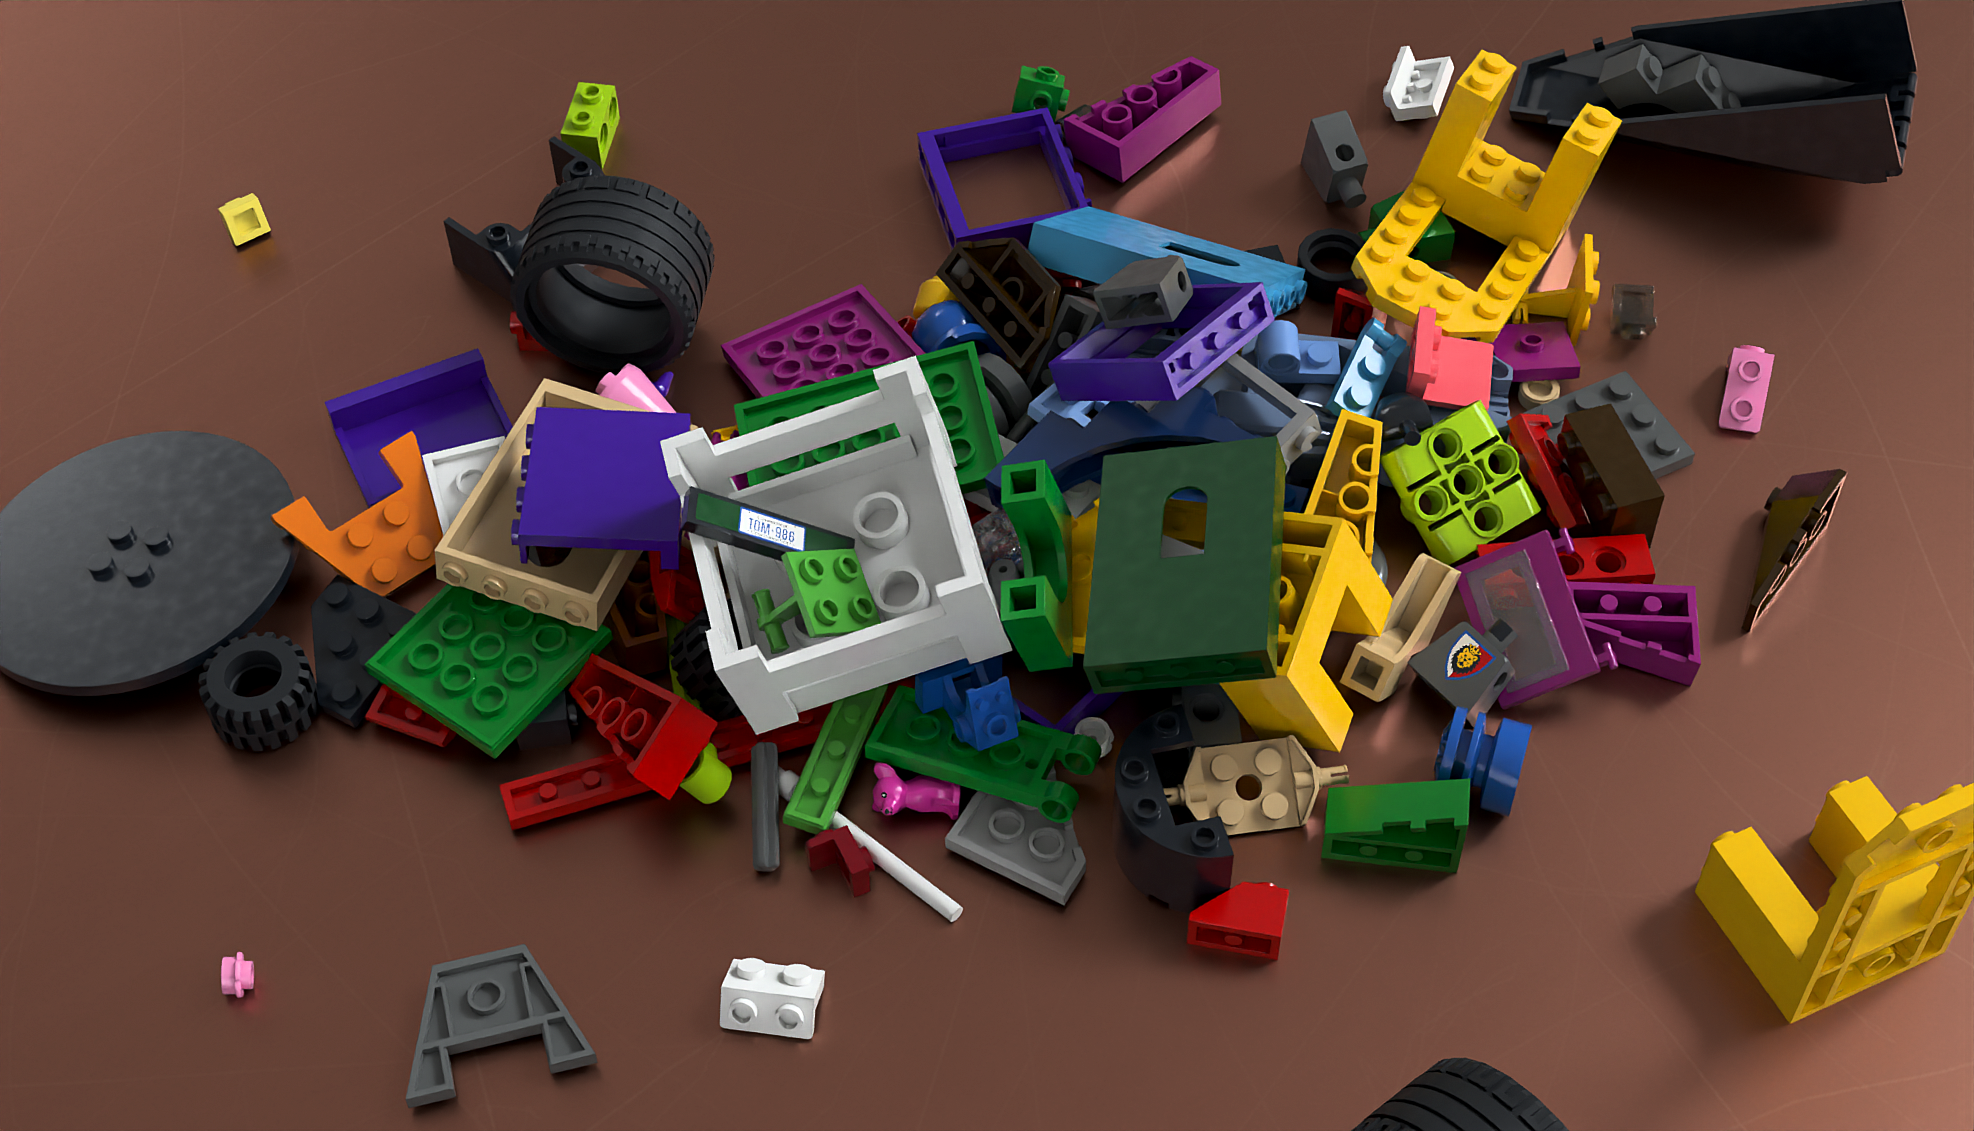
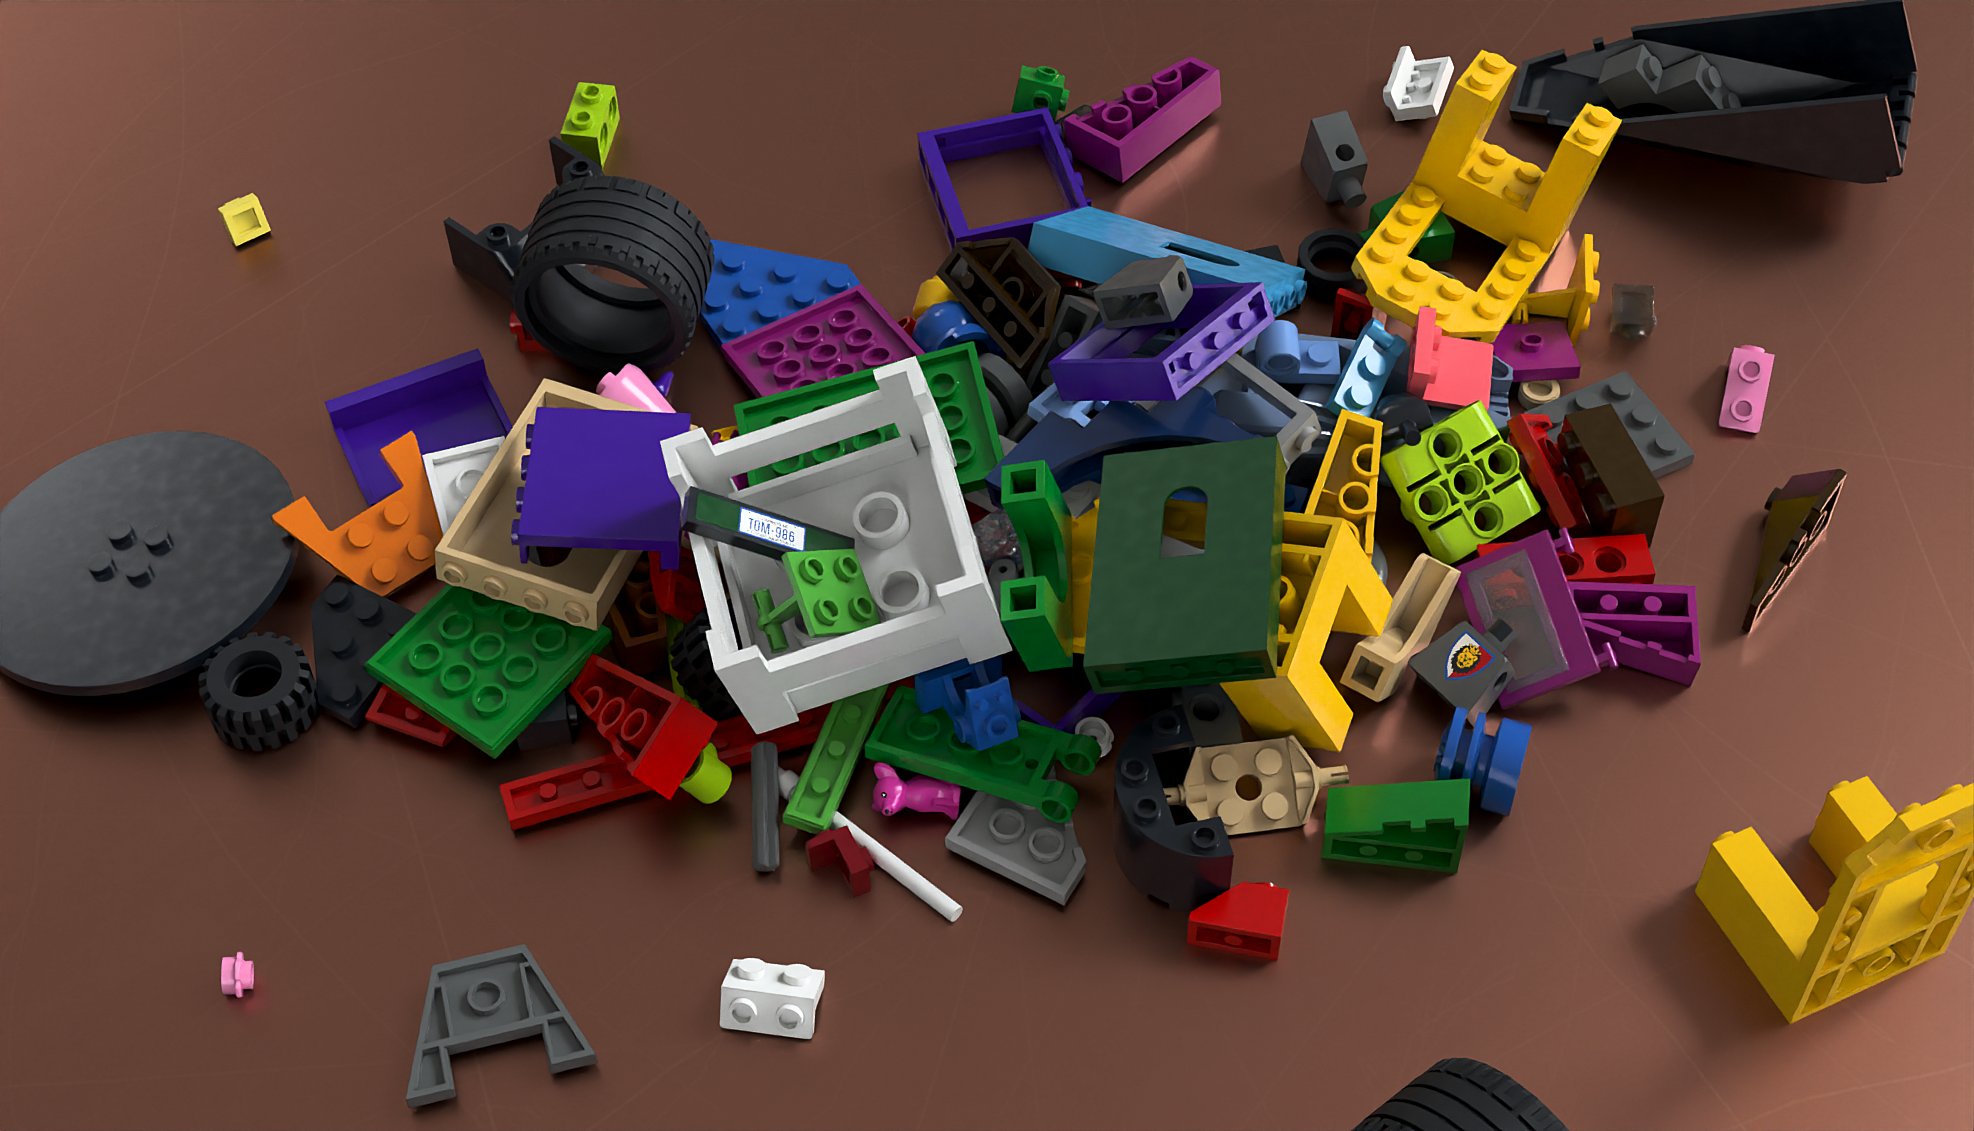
none -> blue wing [698,239,861,351]

